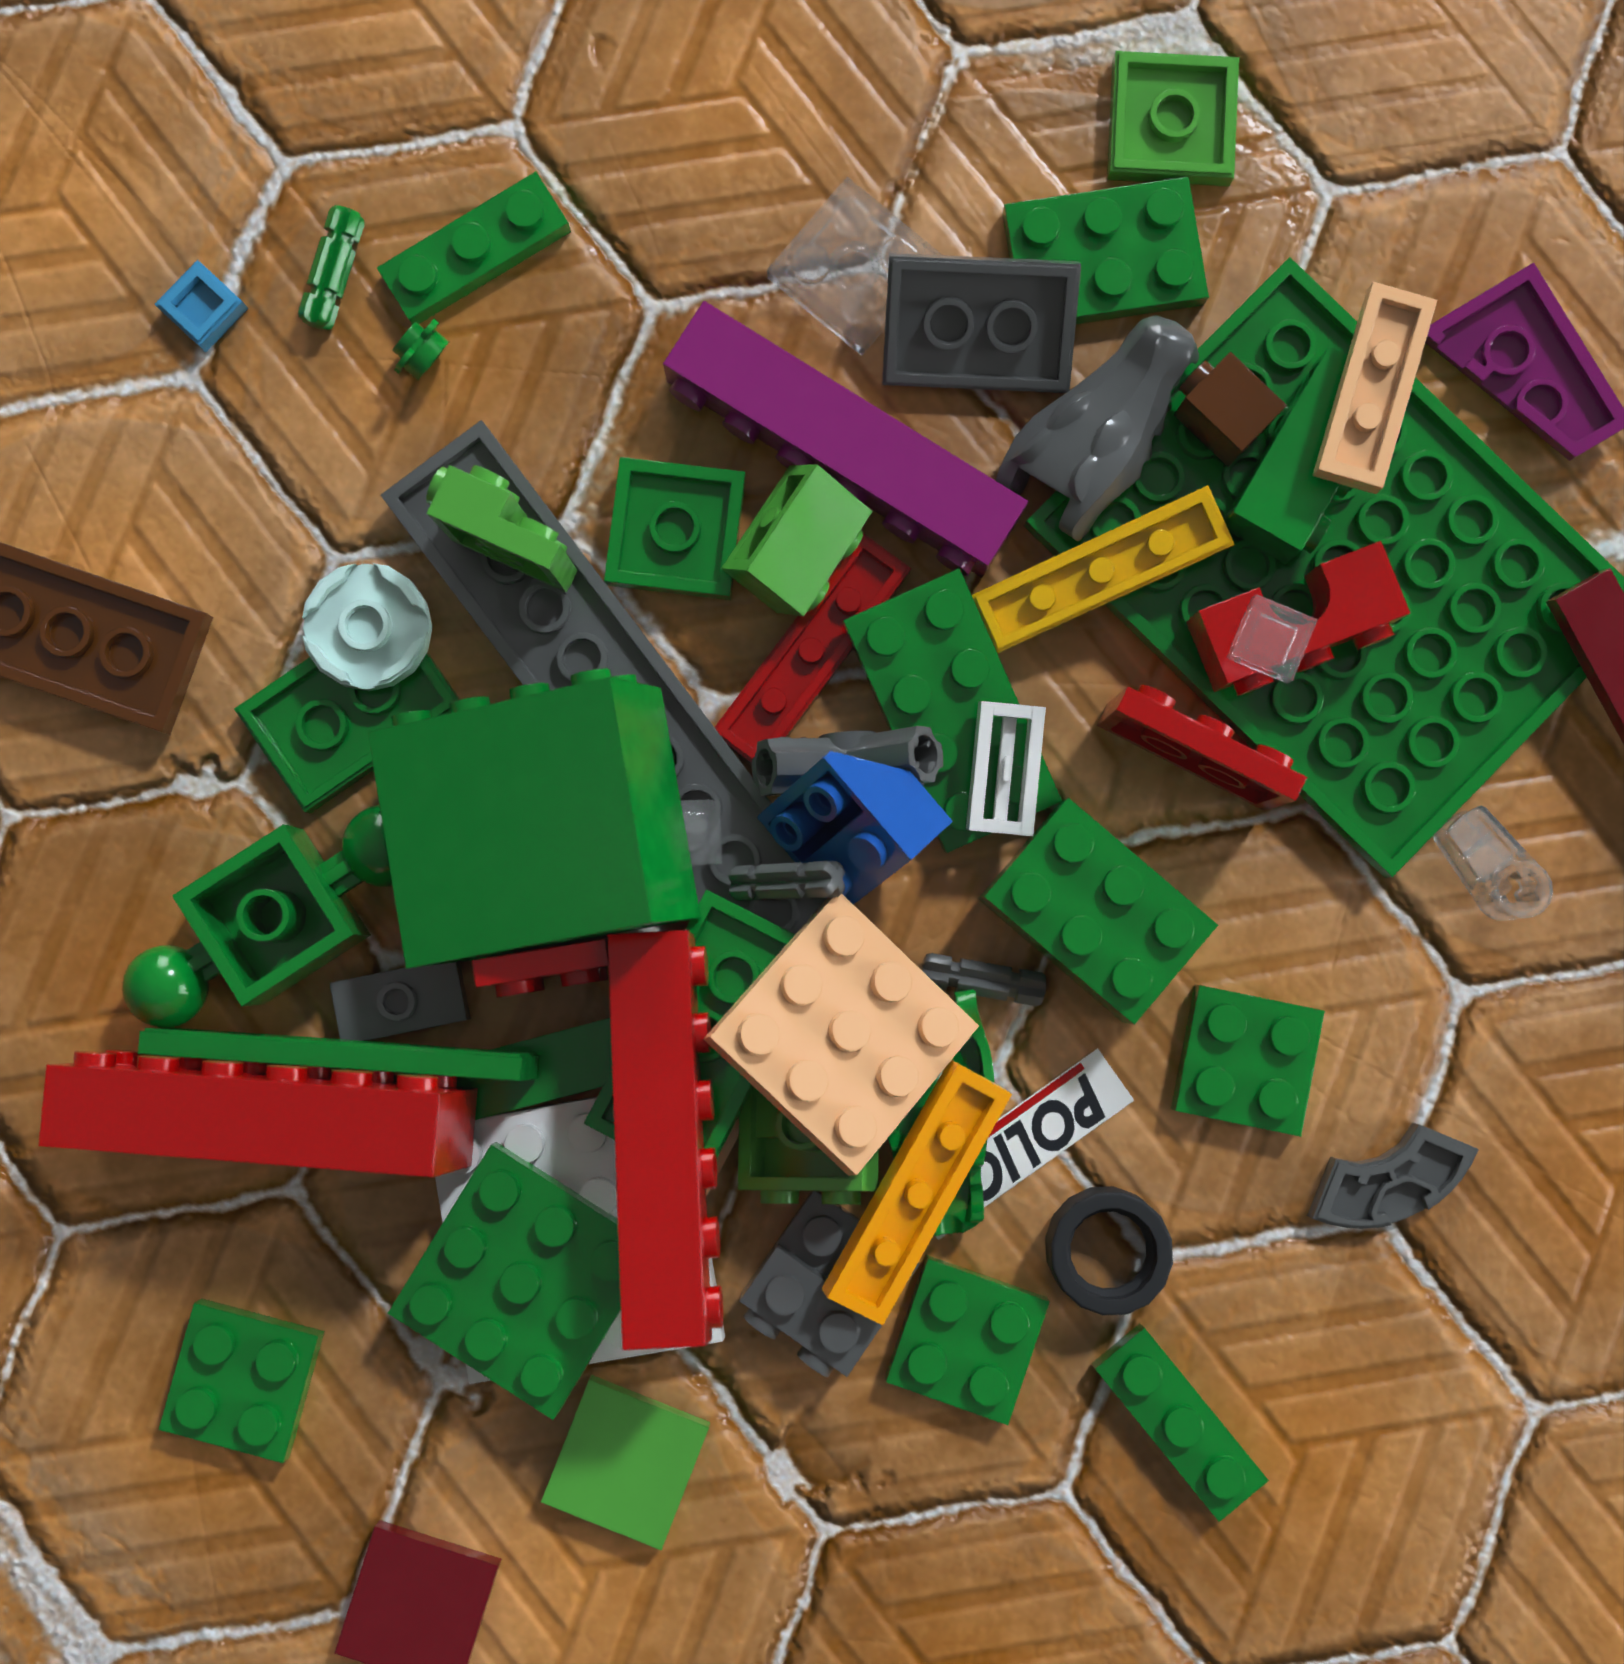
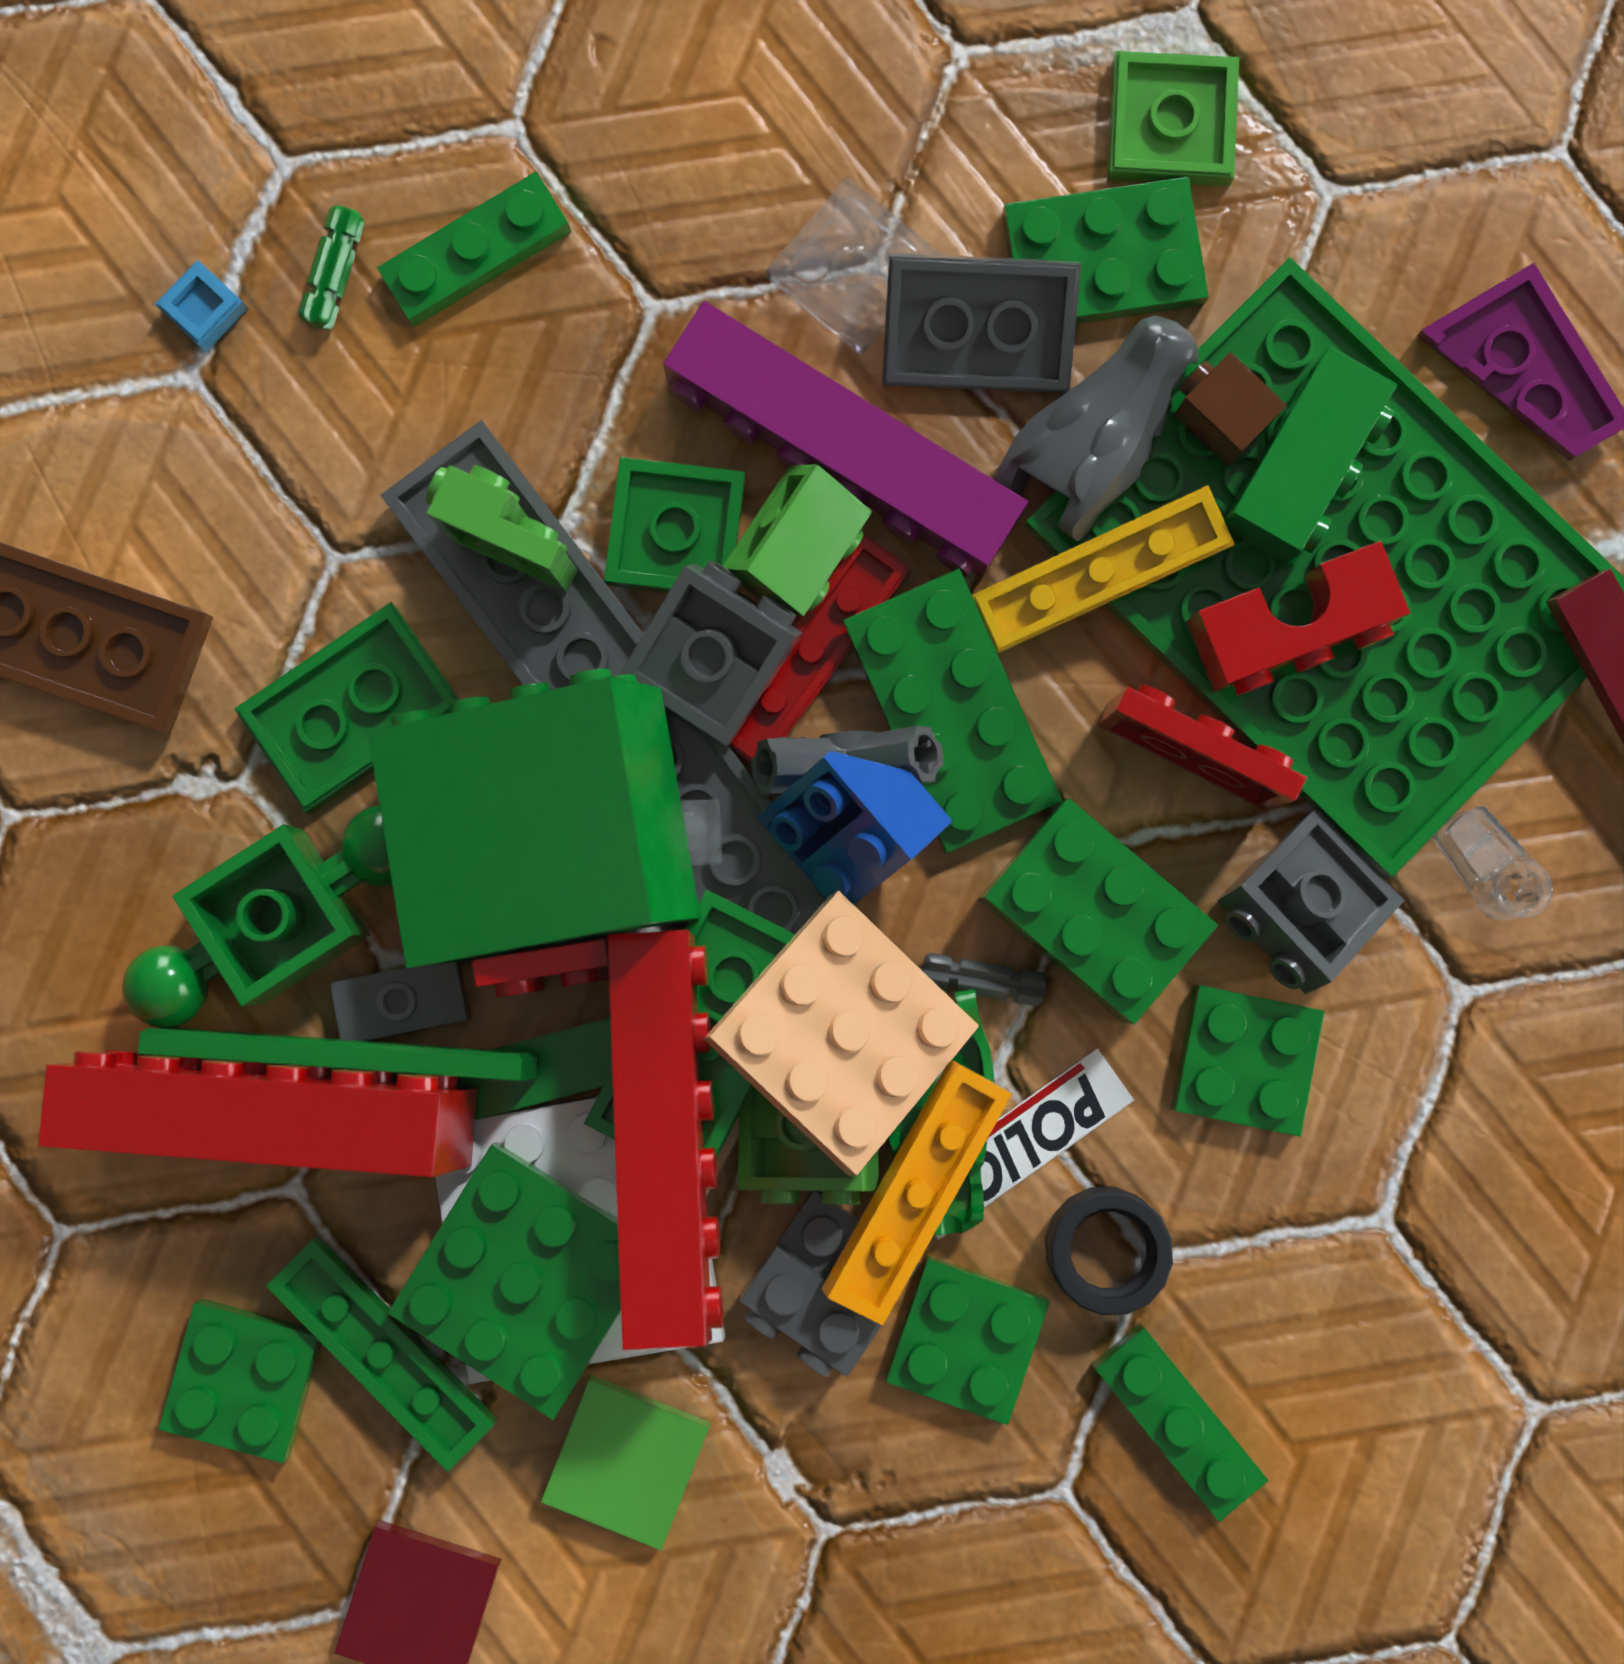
light aqua tile [302,563,433,691] -> none
green plate [392,319,449,381] -> none
dark grey axle [728,861,845,901] -> none
white tile [966,701,1046,836] -> none
clear tile [1227,594,1318,684] -> none
dark grey tile [1307,1122,1479,1229] -> none
light nougat plate [1312,282,1437,494] -> none
none -> green plate [266,1236,498,1472]
none -> dark grey plate [620,560,803,746]
none -> dark grey plate [1217,808,1404,994]

